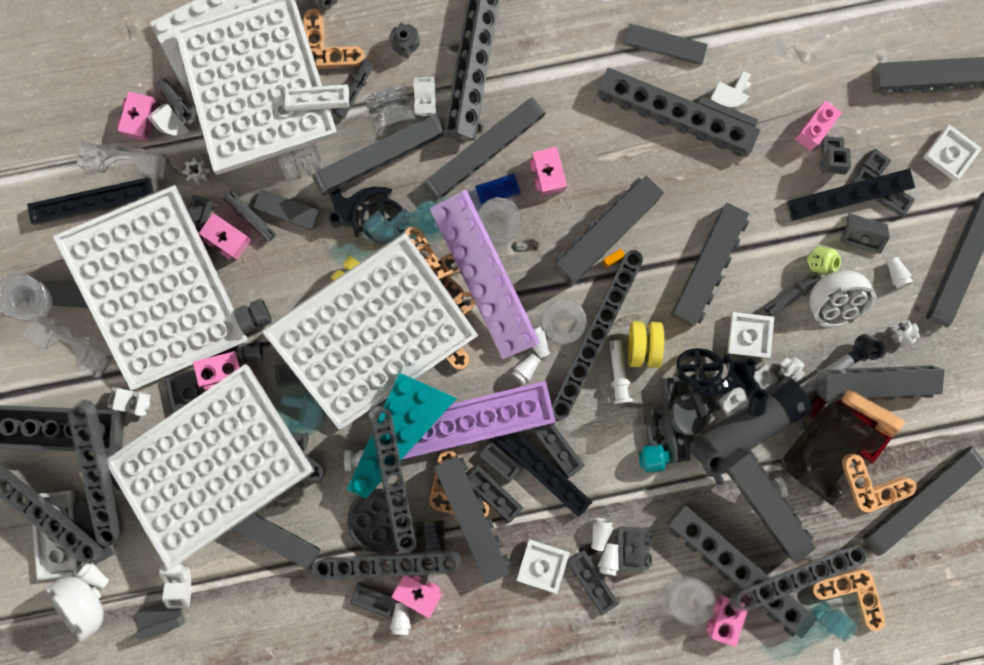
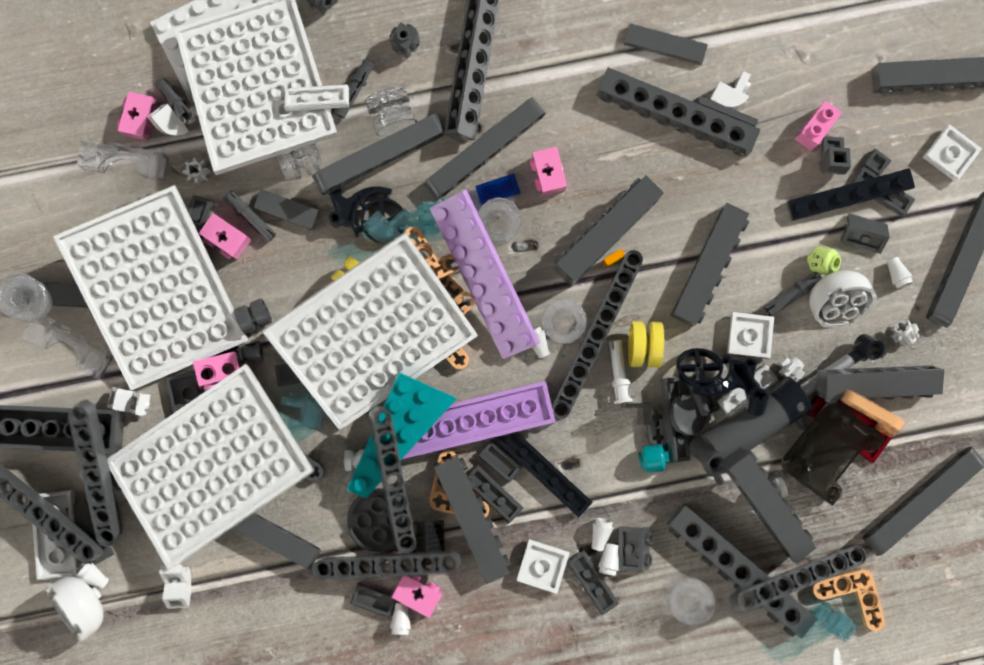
black plate [27,177,154,225] -> none
dark grey panel [136,603,185,641] -> none
clear smoke head [273,483,305,508] -> none
dark grey bush [288,429,309,451] -> none
light nougat beam [304,9,365,69] -> none
white brick [414,77,436,116] -> none
white cone [511,354,541,385] -> none
dark grey tile [531,424,585,479] -> none
bright pink brick [706,594,747,647] -> none
light nougat beam [842,453,916,513] -> none

